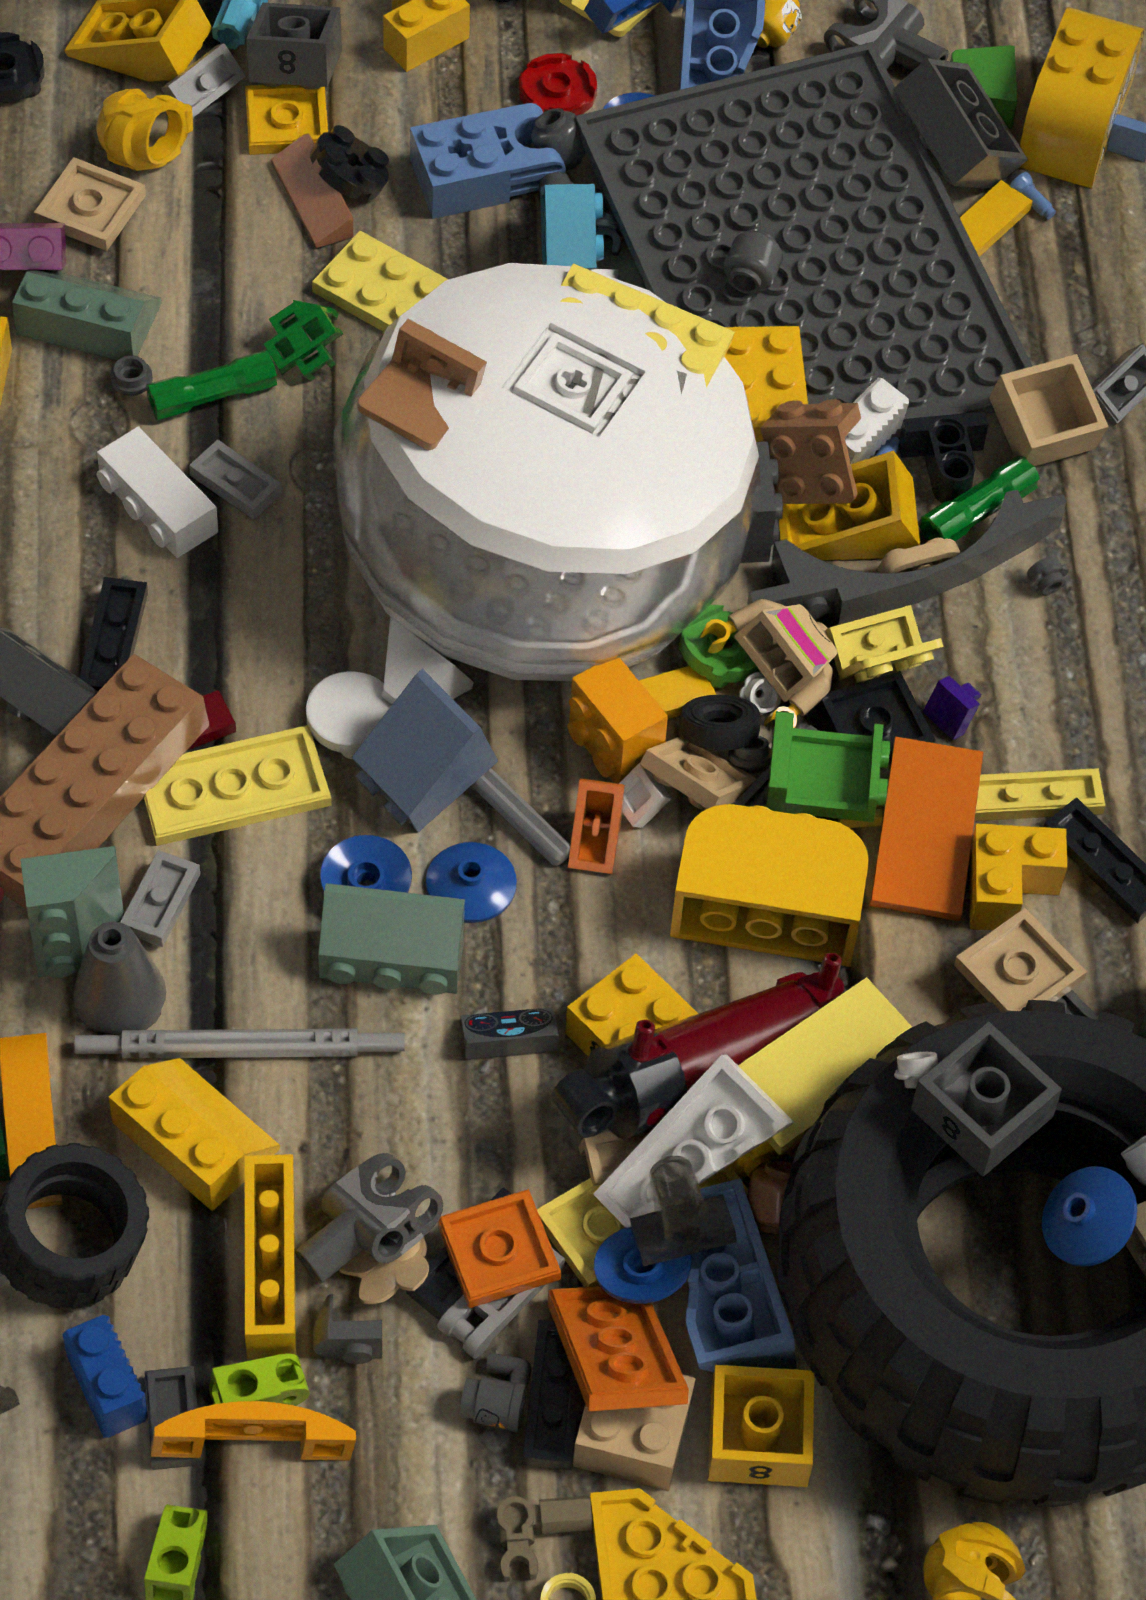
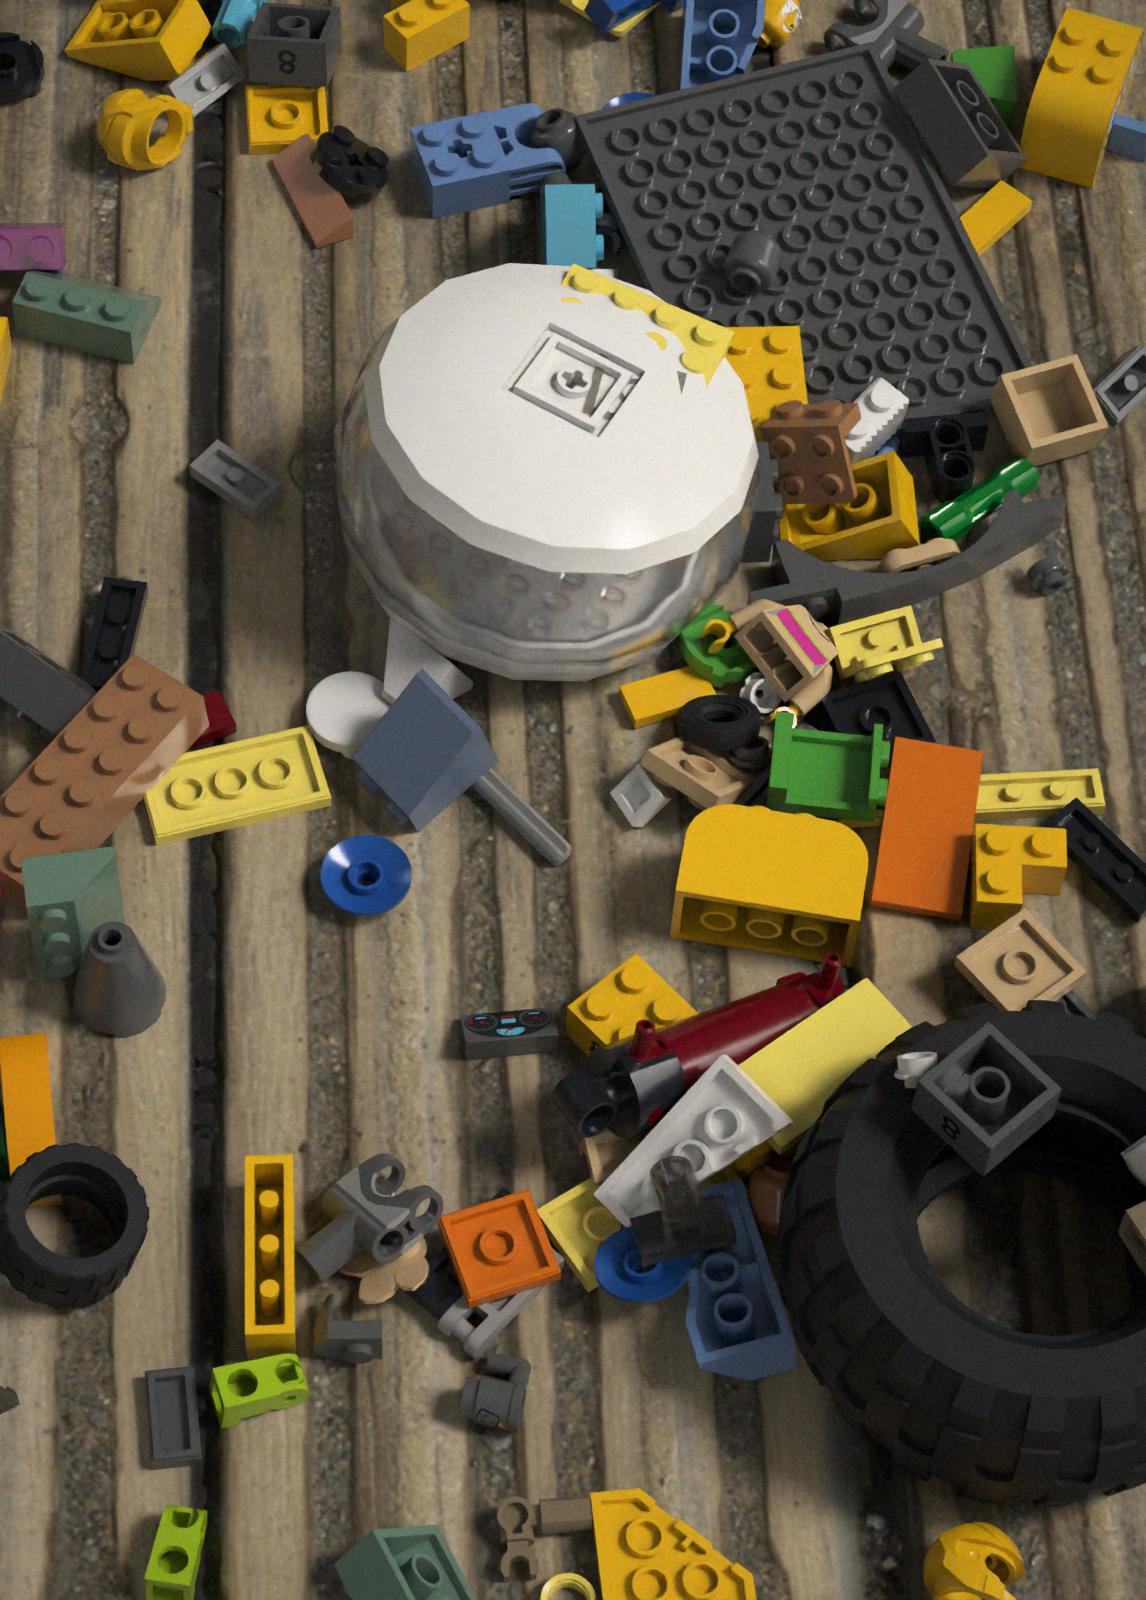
tan plate [34,157,146,251] -> none
blue brick [62,1315,148,1438] -> none
light grey axle [75,1028,405,1058] -> none
white brick [97,426,218,558] -> none
yellow slope [108,1058,280,1211] -> none
dark grey plate [110,355,153,396] -> none
light grey plate [120,850,201,947] -> none
green axle [146,350,277,420] -> none
light orange slope [150,1401,356,1461] -> none
green piece [264,300,343,382] -> none
light yellow plate [312,231,448,333] -> none
sand green slope [318,883,465,995] -> none
medium nougat bracket [357,319,487,450] -> none
blue dish [426,842,517,923] -> none
red tile [519,53,597,116] -> none
black plate [522,1320,580,1470] -> none
orange tile [548,1286,689,1412] -> none
light orange brick [567,654,668,784] -> none
orange slope [568,778,625,874] -> none
tan piece [573,1375,696,1491] -> none
yellow brick [708,1365,815,1487] -> none
dark purple tile [923,676,982,740] -> none
medium blue piece [1006,170,1056,220] -> none
blue dish [1042,1167,1137,1267] -> none

